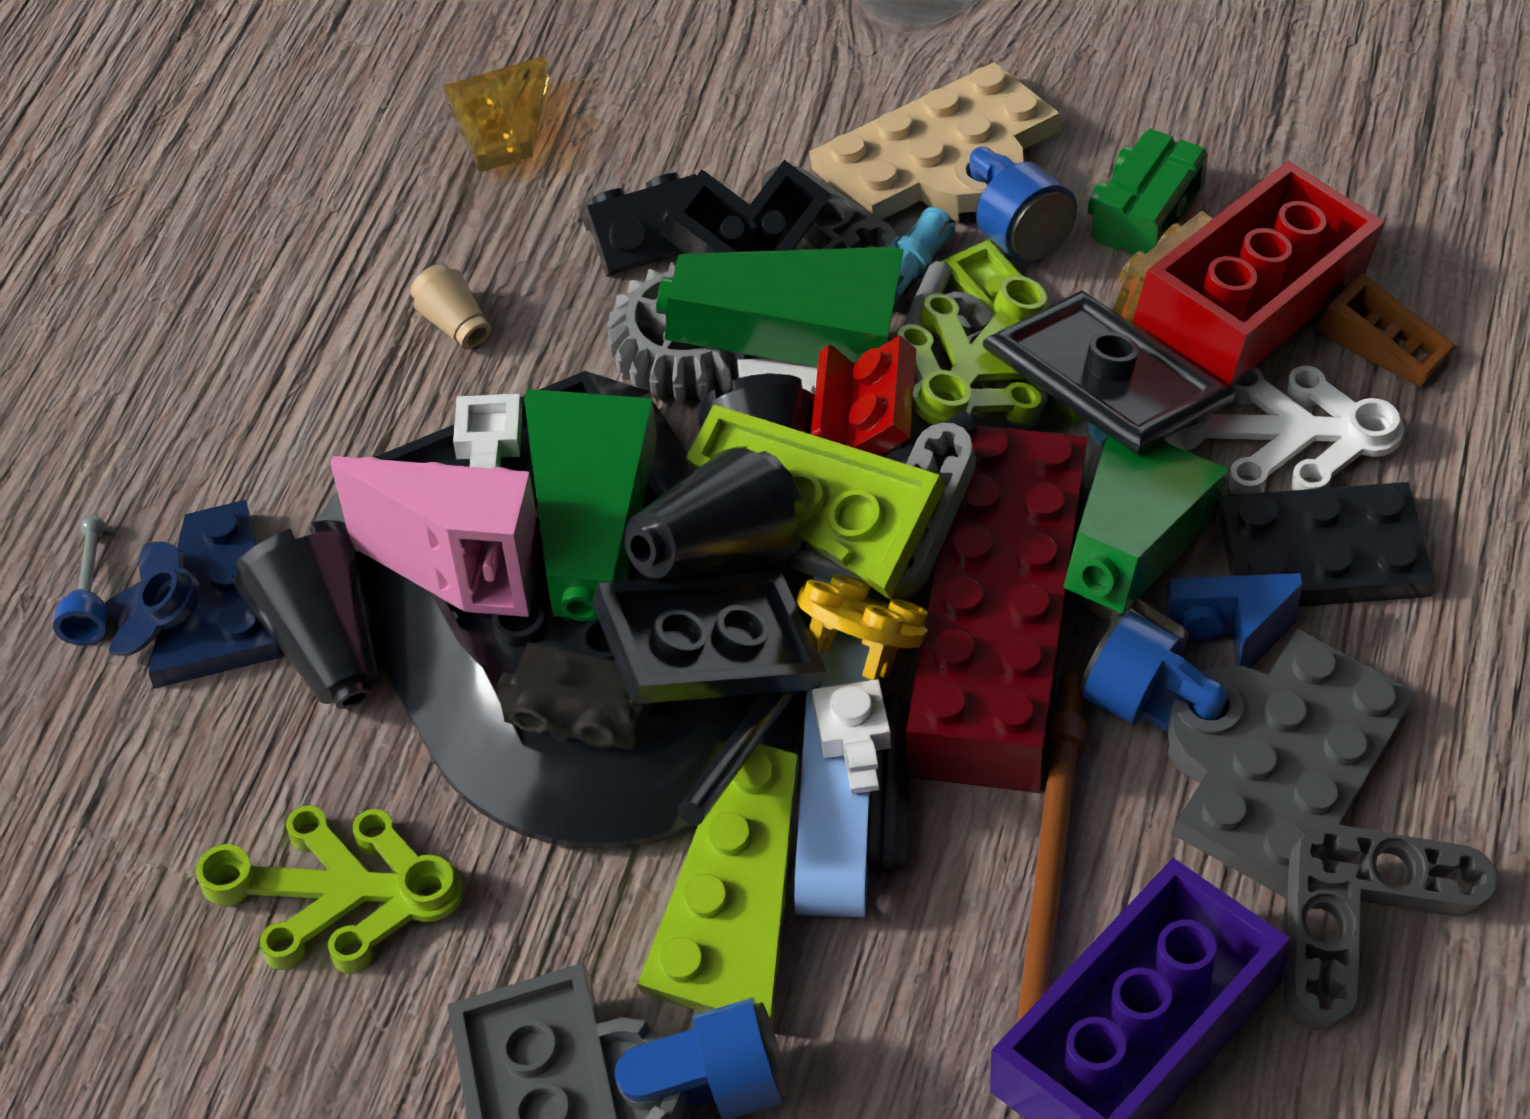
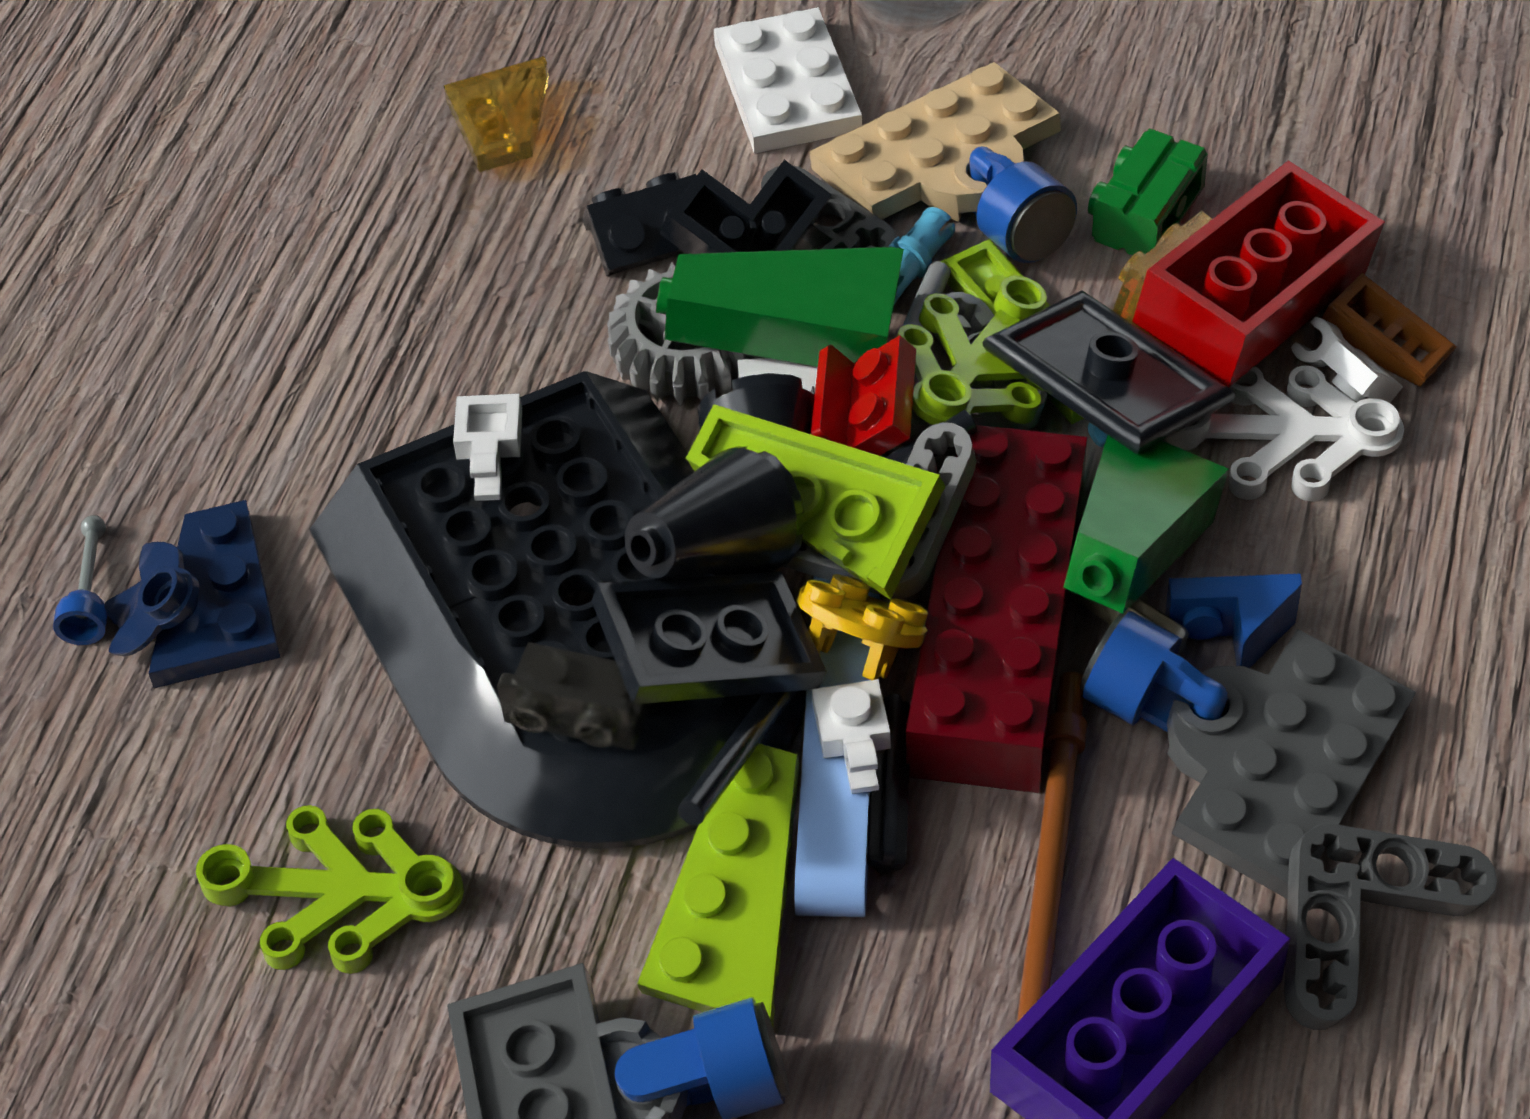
black cone [232,520,380,709] -> none
bright pink slope [330,456,543,617] -> none
tan cone [410,264,491,350] -> none
green slope [524,389,657,621] -> none
black plate [1218,482,1434,607] -> none
none -> white plate [714,7,862,154]
none -> white plate [1291,317,1403,403]

